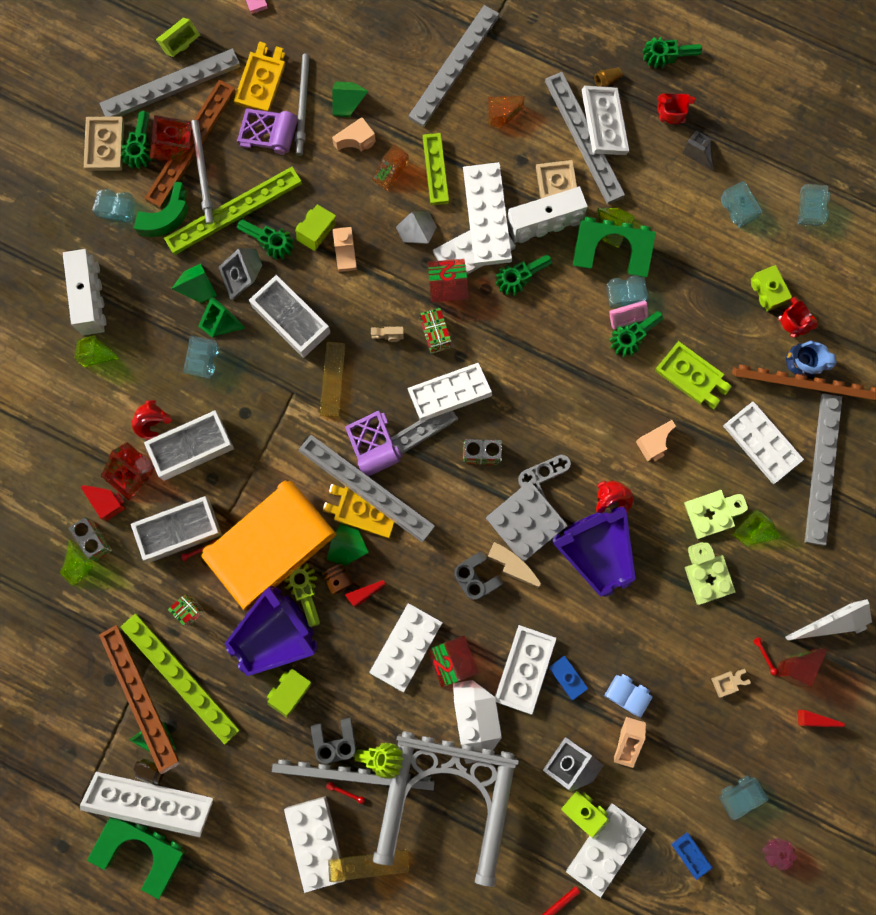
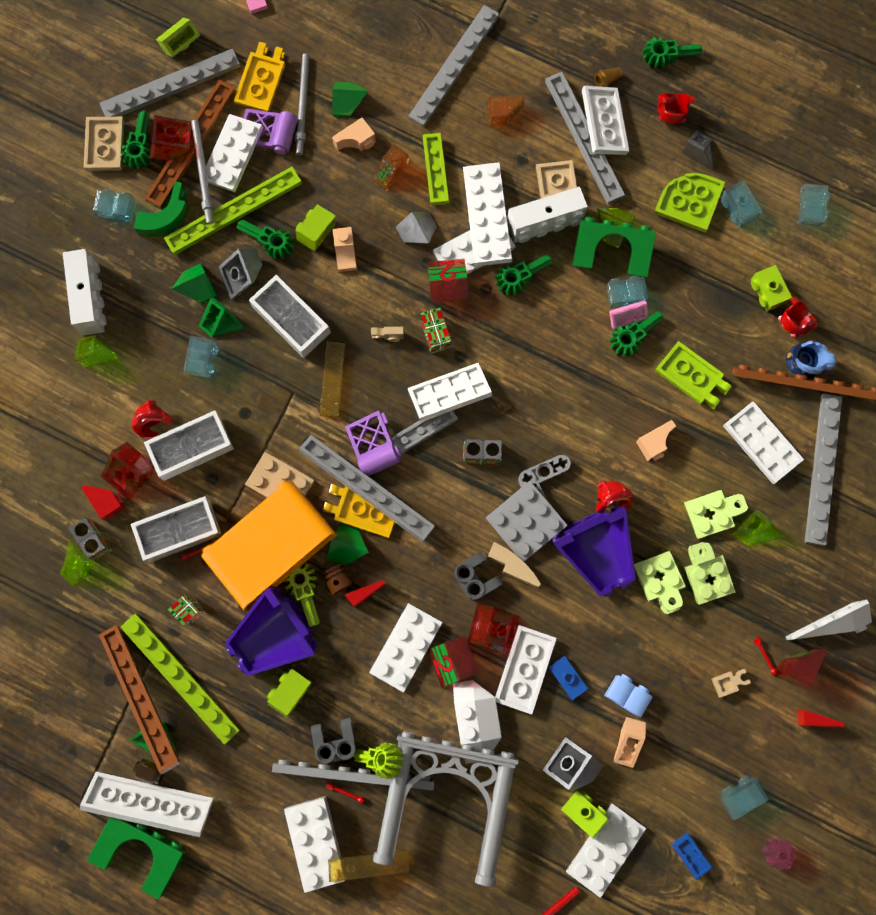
none -> white plate [206,114,263,193]
none -> tan plate [245,452,315,498]
none -> clear red slope [467,604,519,654]
none -> yellowish green plate [634,551,686,615]
none -> lime plate [654,173,725,233]

